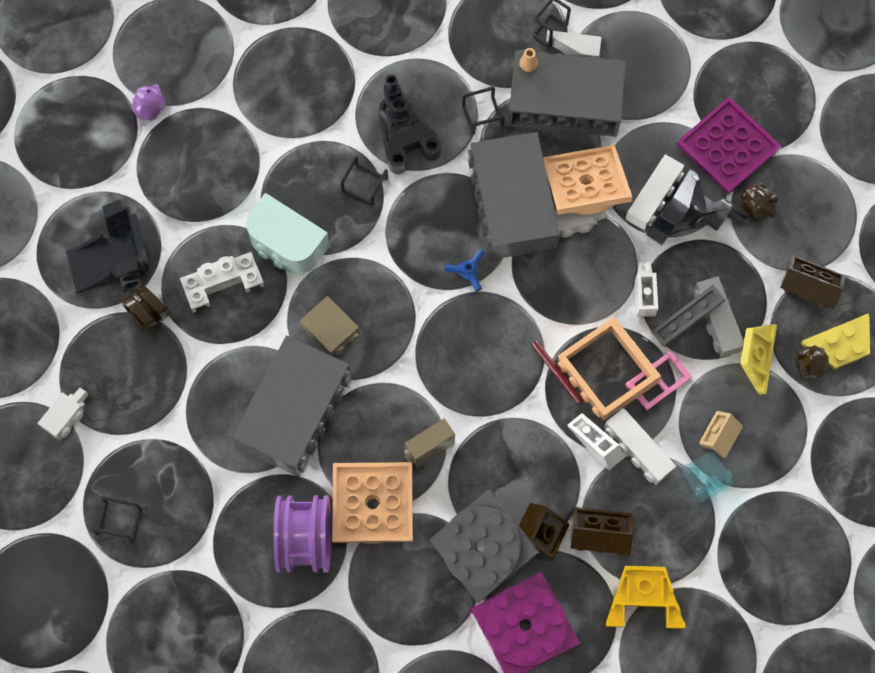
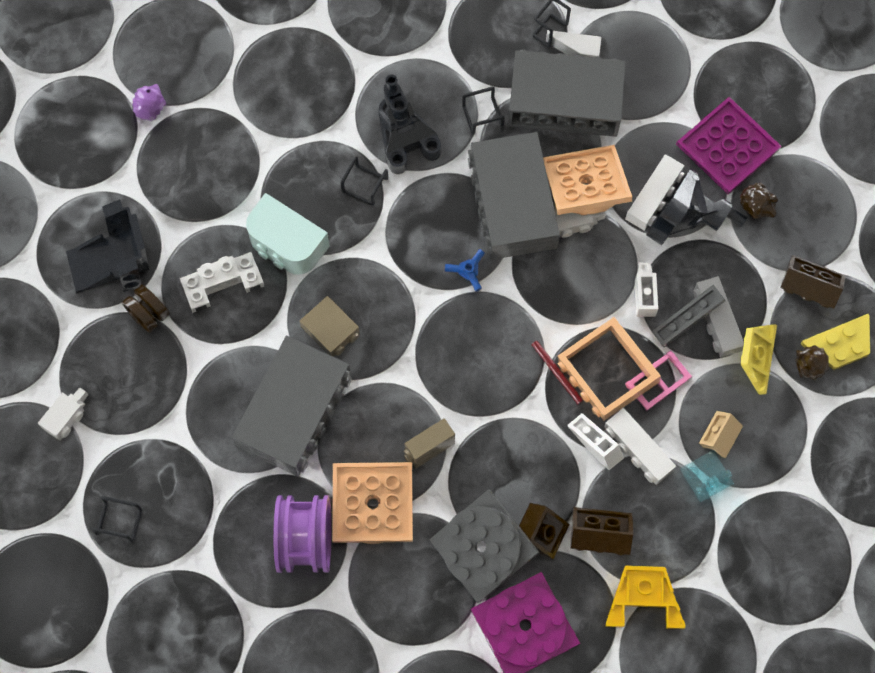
light nougat cone [519,48,538,72] -> none

